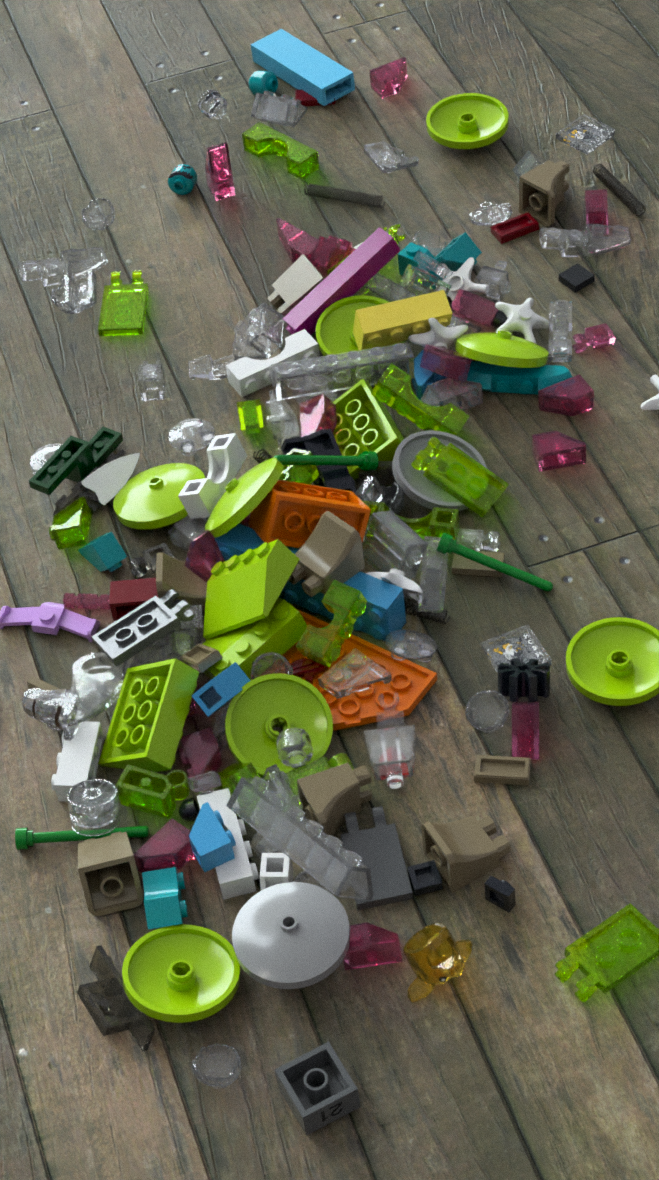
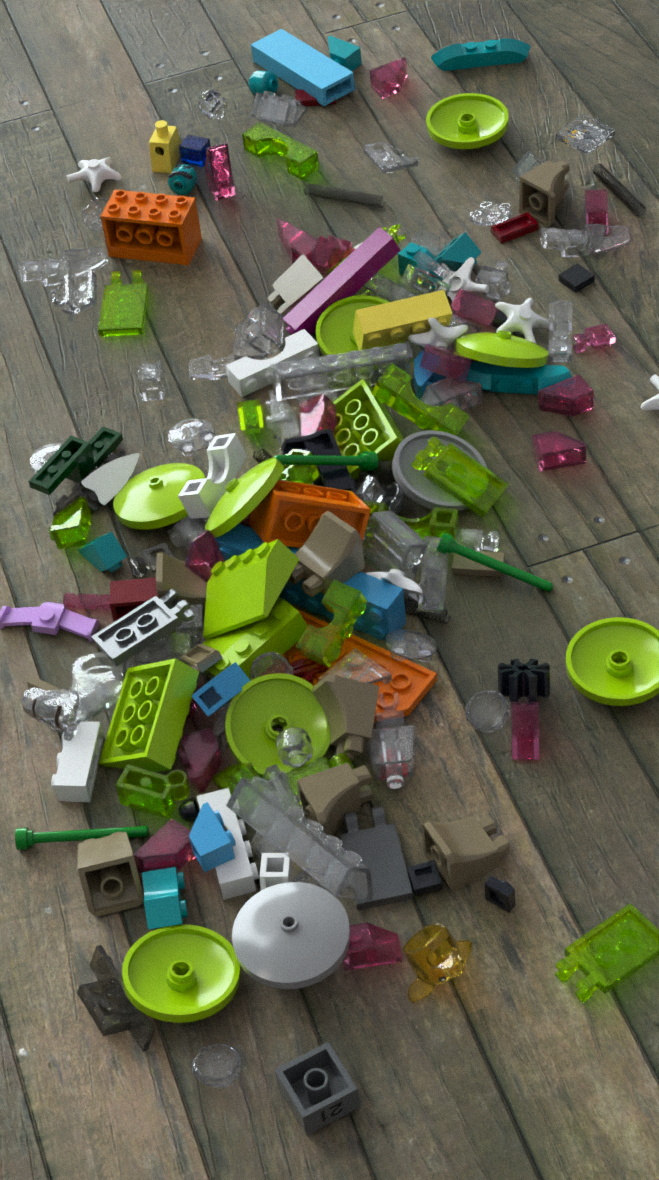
clear wheel [67,779,121,836] -> none
clear plate [188,771,221,795] -> none
dark tan tile [474,755,531,786] -> none
clear tile [481,624,552,672] -> none
none -> white animal [66,157,122,192]
none -> orange brick [100,190,202,265]
none -> light yellow torso [149,120,183,173]
none -> clear blue brick [179,134,213,167]
none -> dark tan hips [312,675,379,762]
none -> teal slope [328,36,362,71]
none -> teal brick [431,38,531,71]

